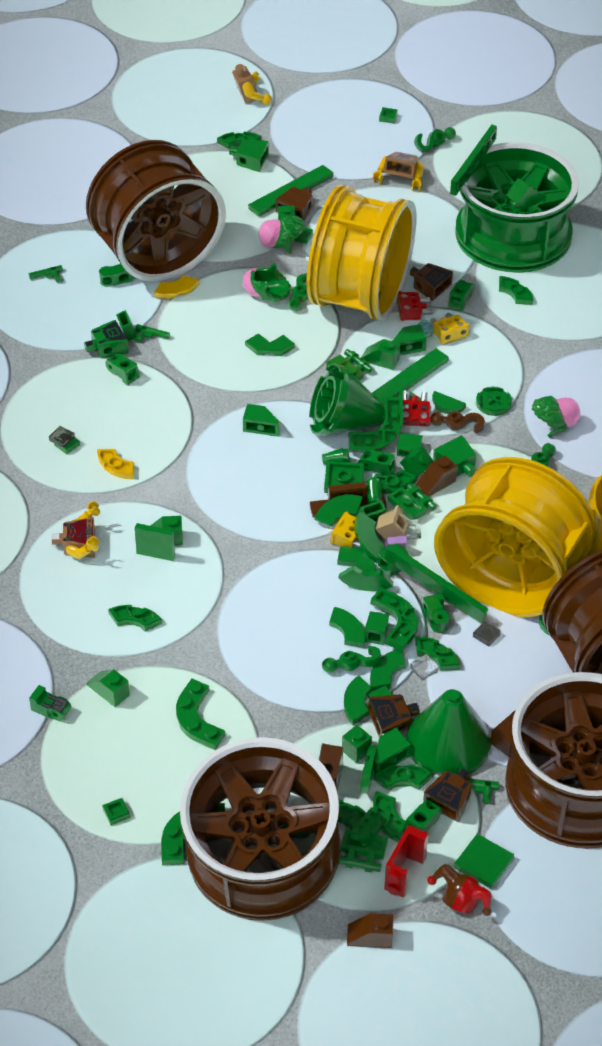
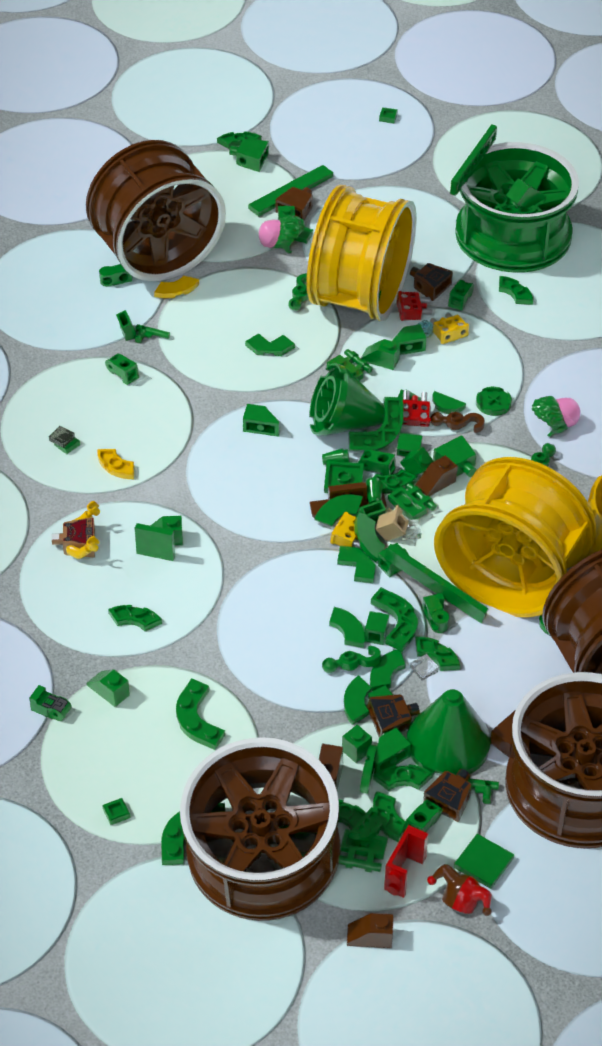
green hose [28,265,63,283] -> none
green torso [84,320,129,358] -> none
torso [232,64,273,105] -> none
green hair [243,262,291,302] -> none
green tile [338,565,394,591] -> none
green tile [372,348,449,404] -> none
torso [373,152,424,192] -> none
lavender tile [385,536,407,548] -> none
green piece [414,127,456,152] -> none
clear smoke tile [473,621,501,647] -> none

